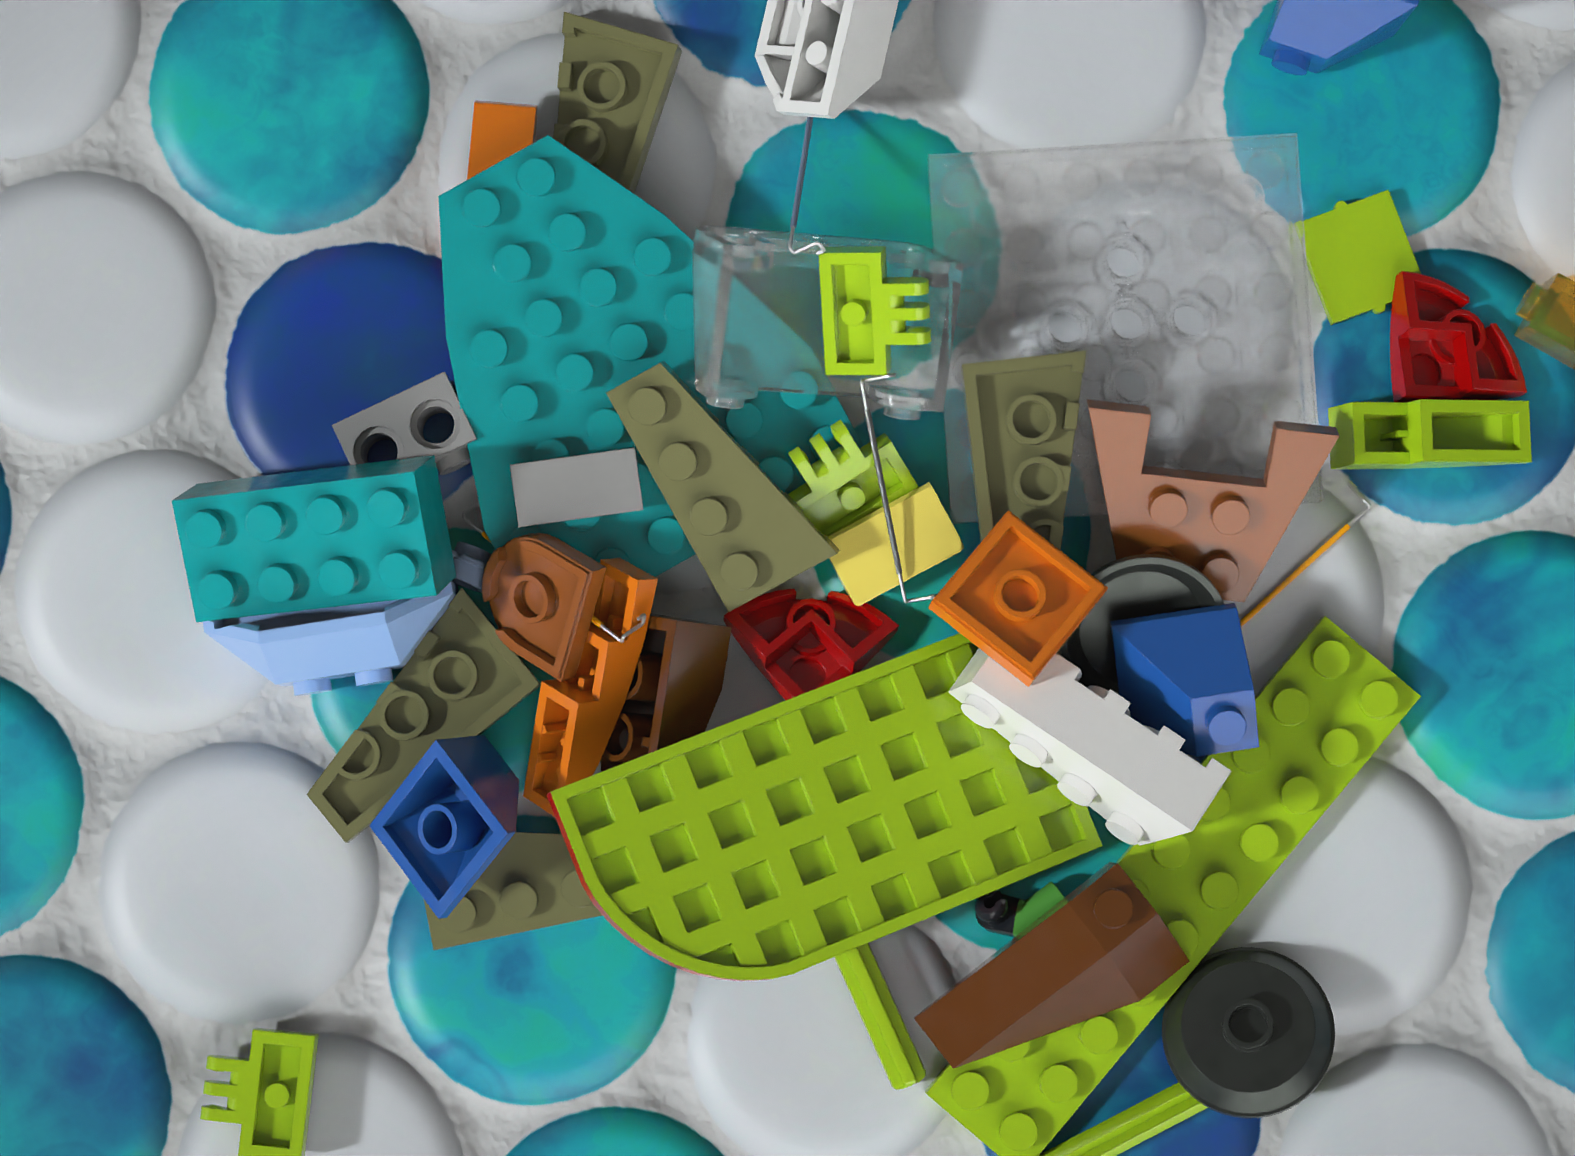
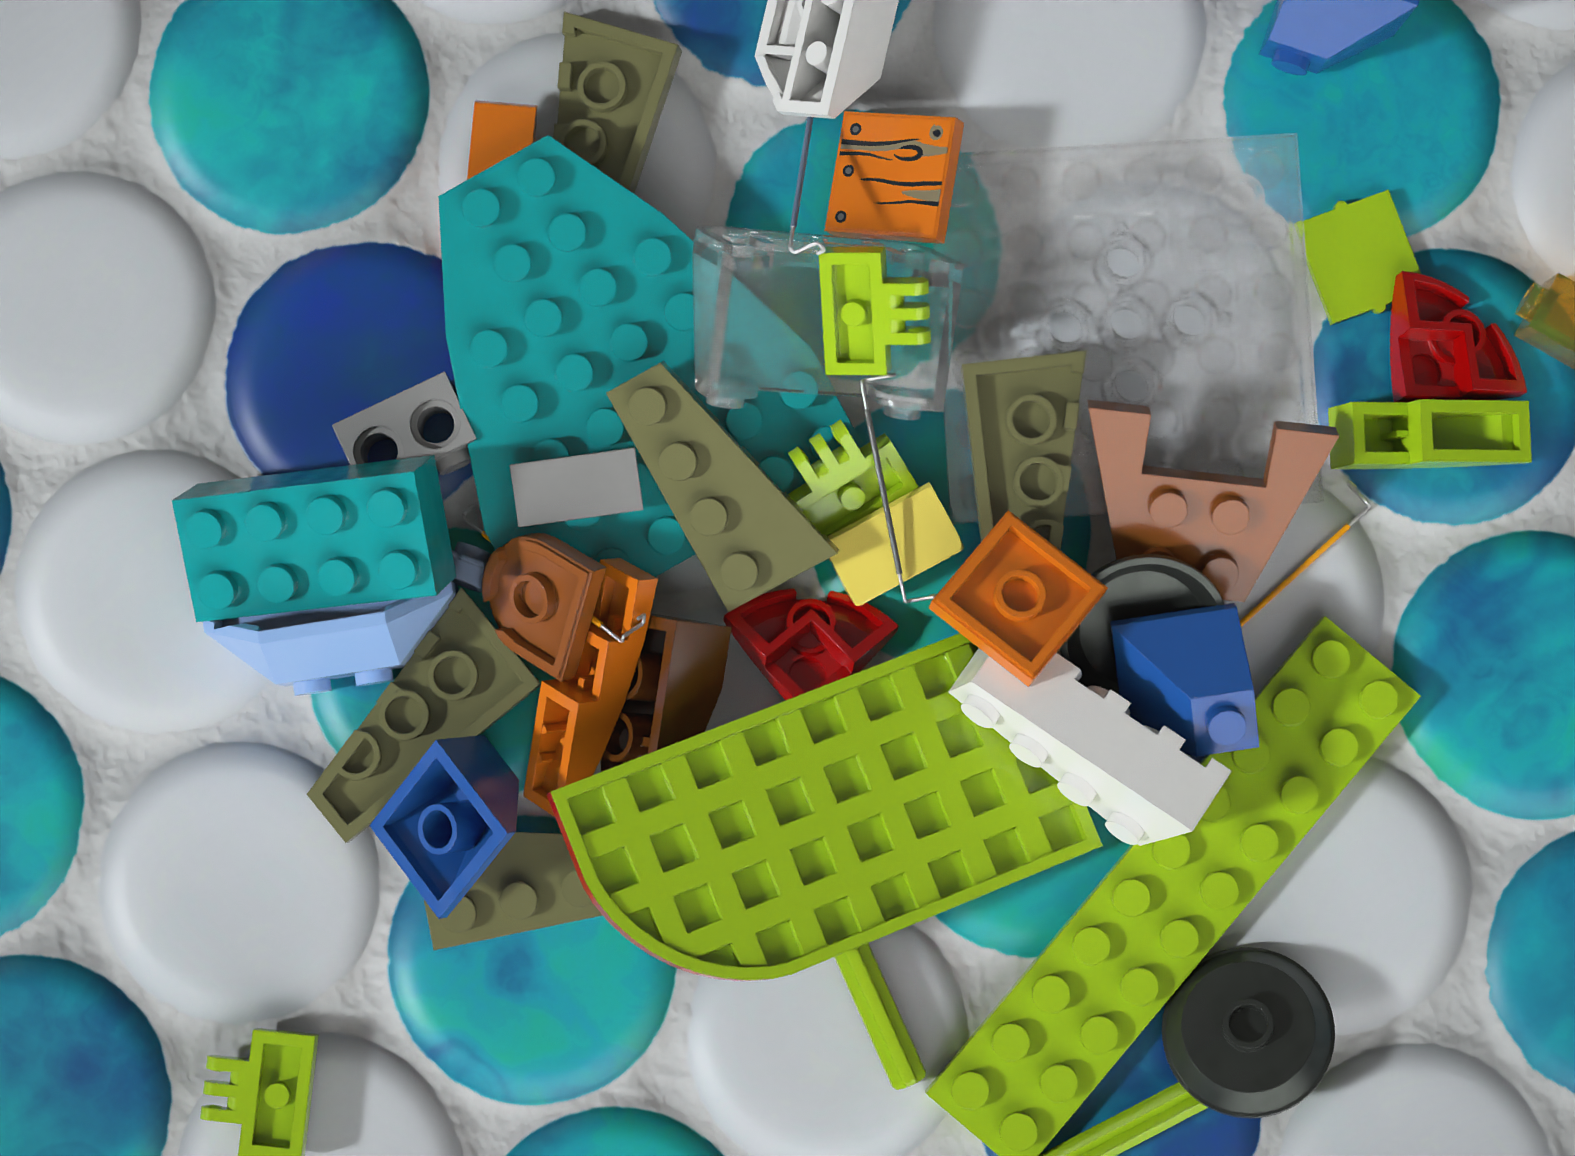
reddish brown wedge [914,862,1189,1069] -> none
arm [975,881,1064,937] -> none
none -> orange tile [824,111,964,244]

